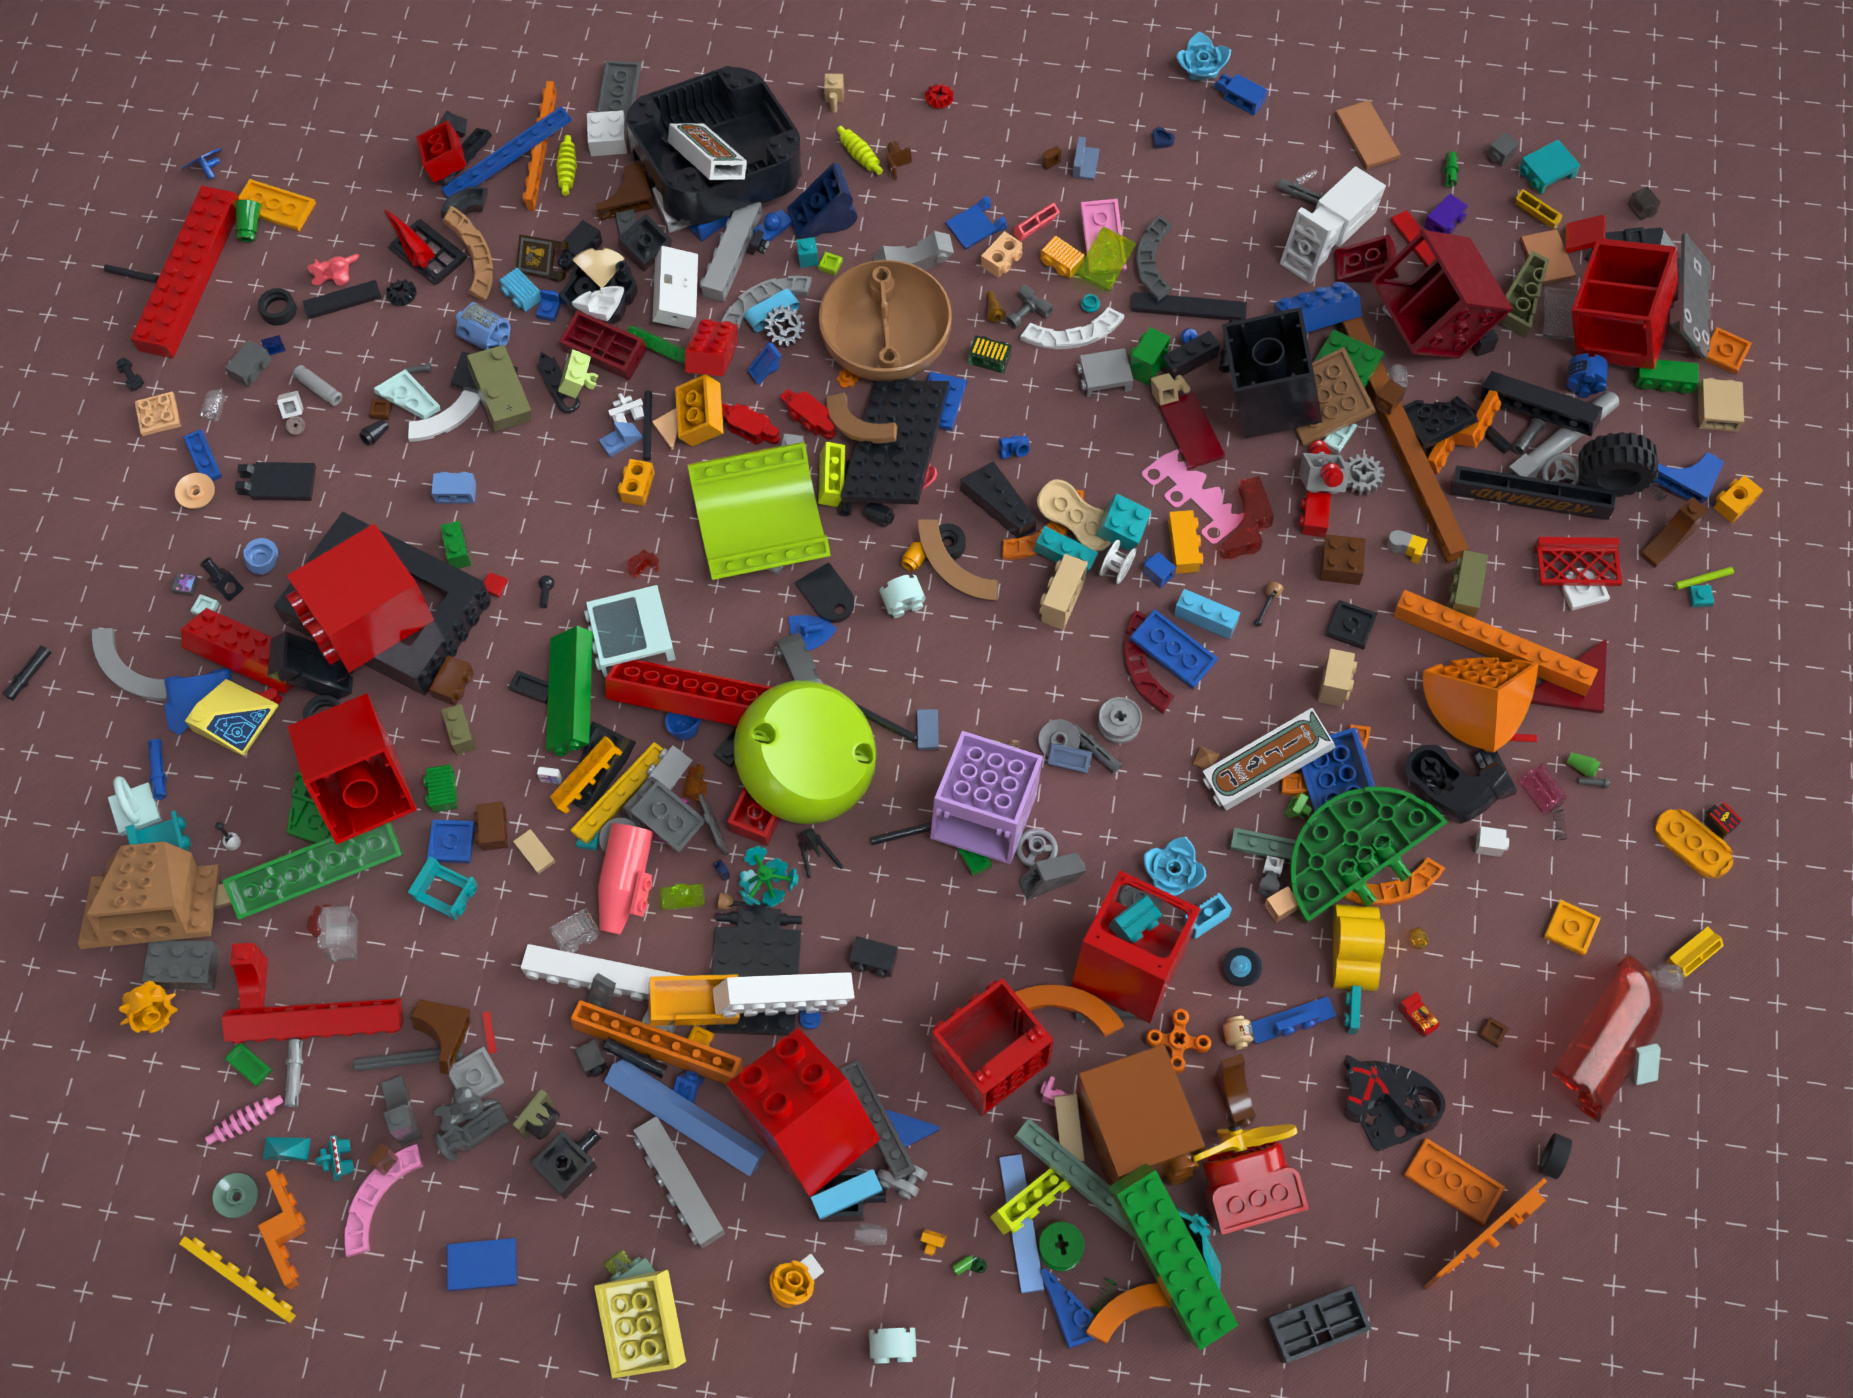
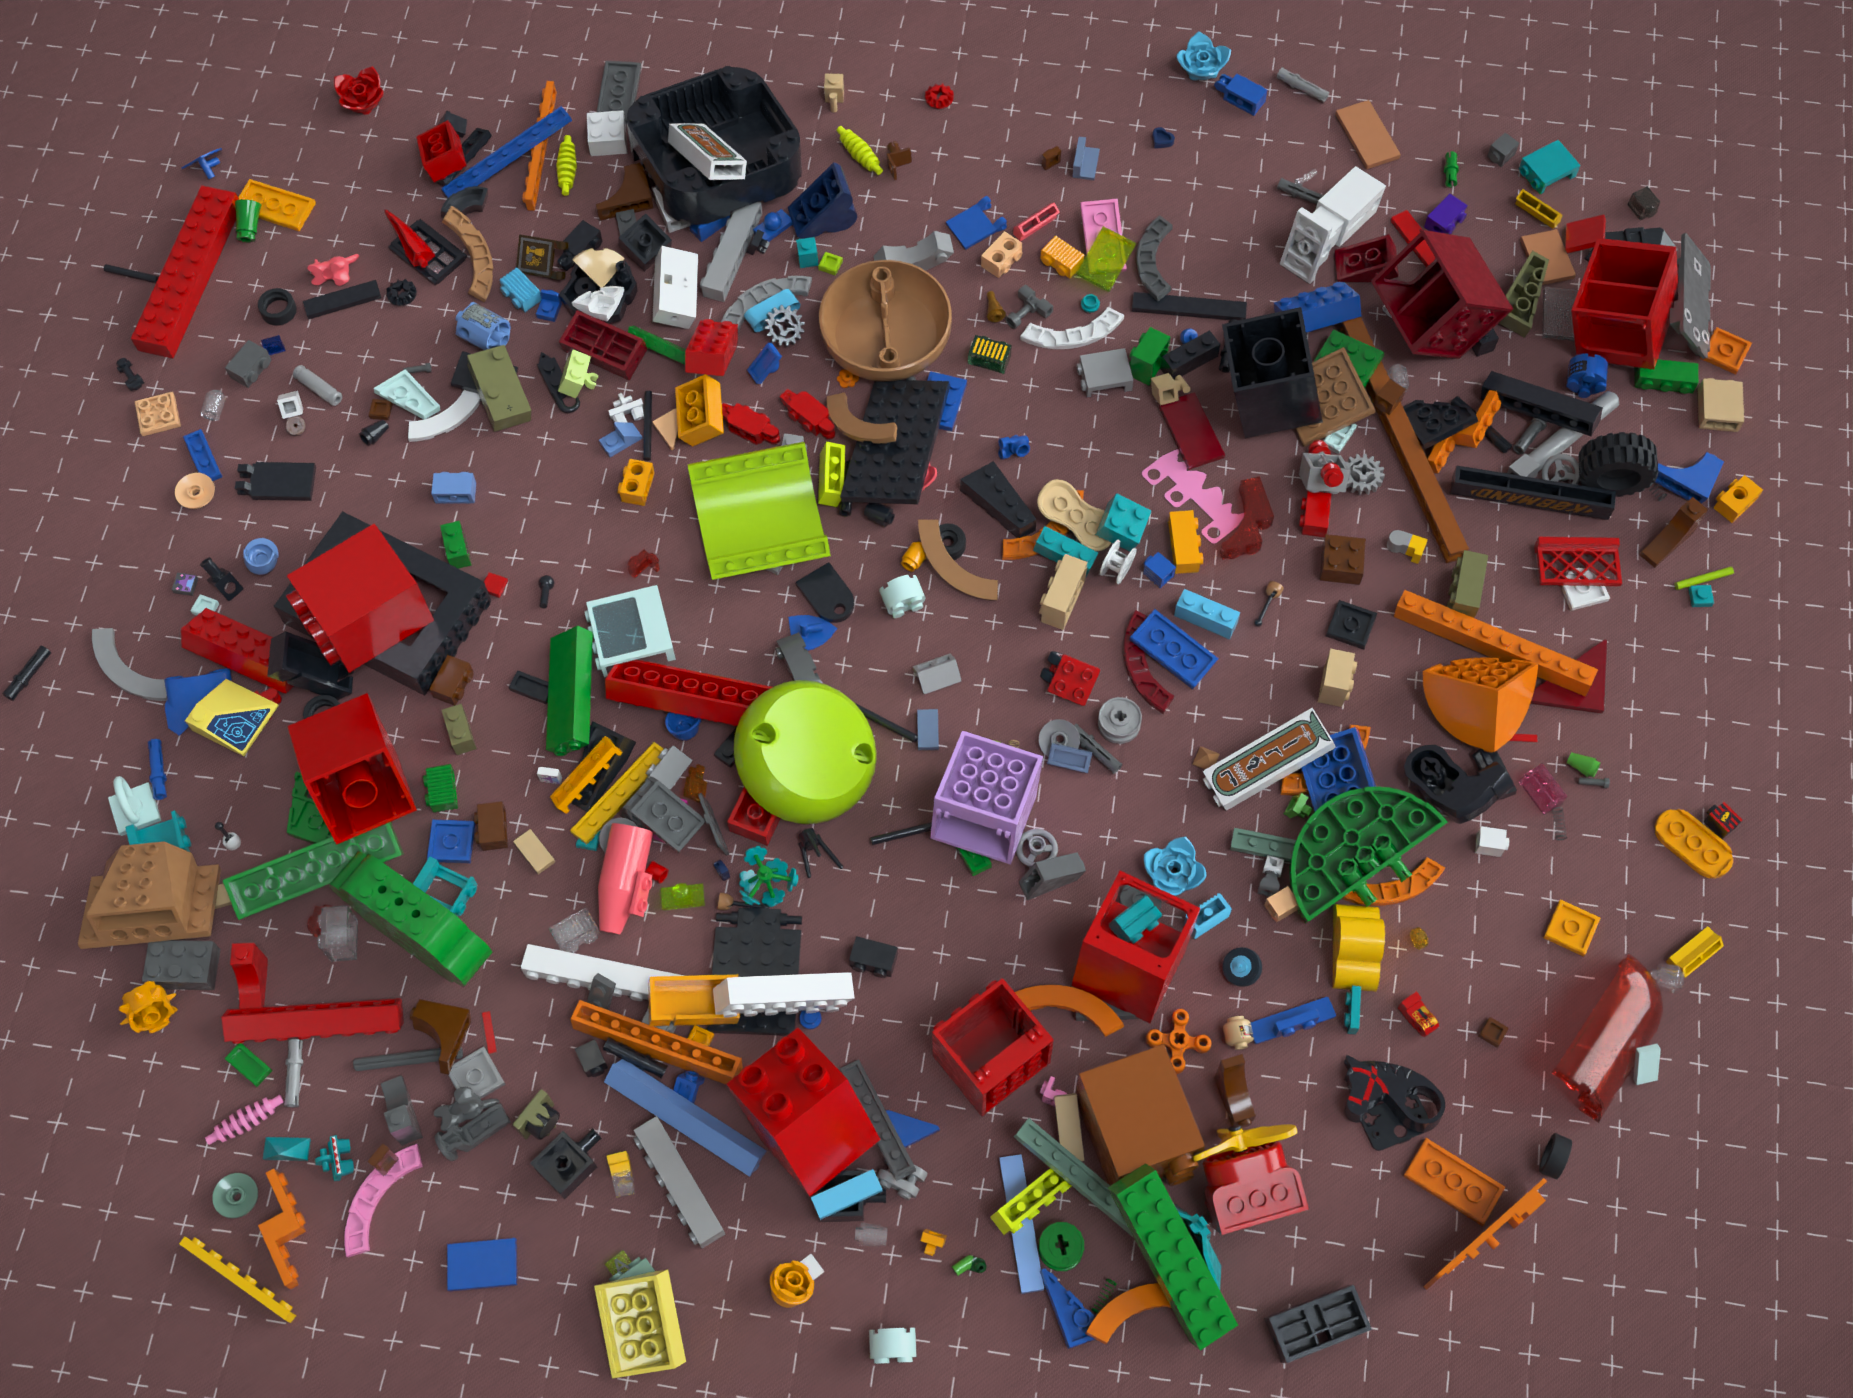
none -> green brick [329,851,493,987]
none -> red brick [334,66,384,115]
none -> leg [607,1151,635,1198]
none -> red hose [645,861,669,884]
none -> light grey panel [913,653,961,694]
none -> red plate [1040,651,1100,706]
none -> light grey pin [1276,67,1329,103]

